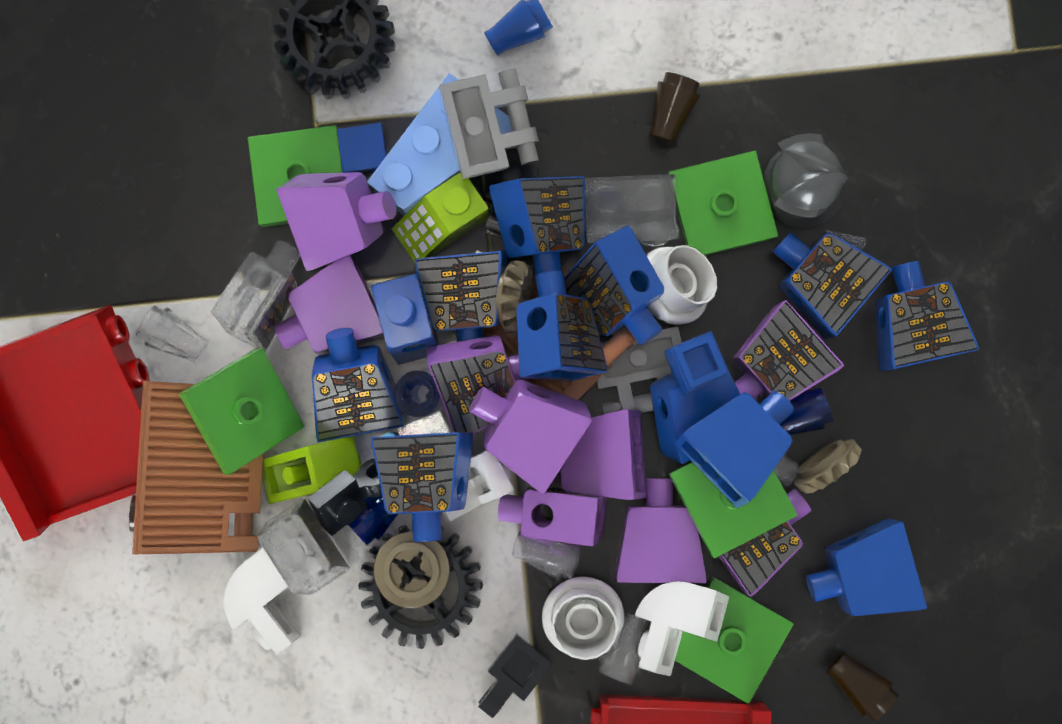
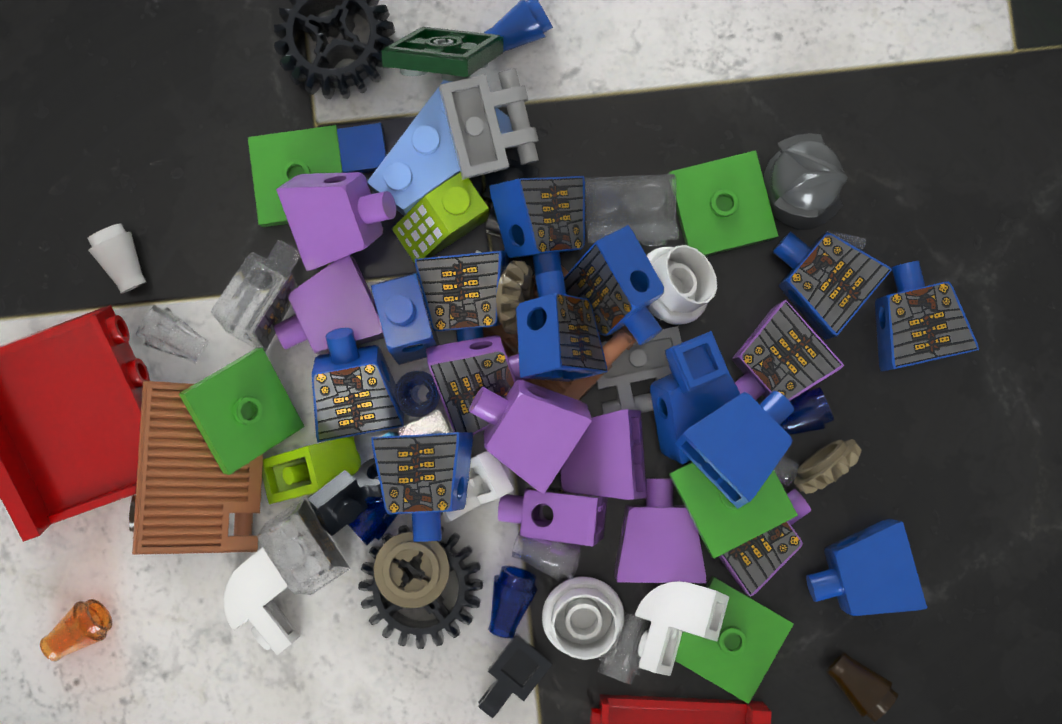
dark brown cone [649,72,700,143] -> none
none -> clear orange cone [40,599,112,662]
none -> white cone [87,223,146,294]
none -> dark green piece [381,27,503,81]
none -> clear blue cone [488,566,538,638]

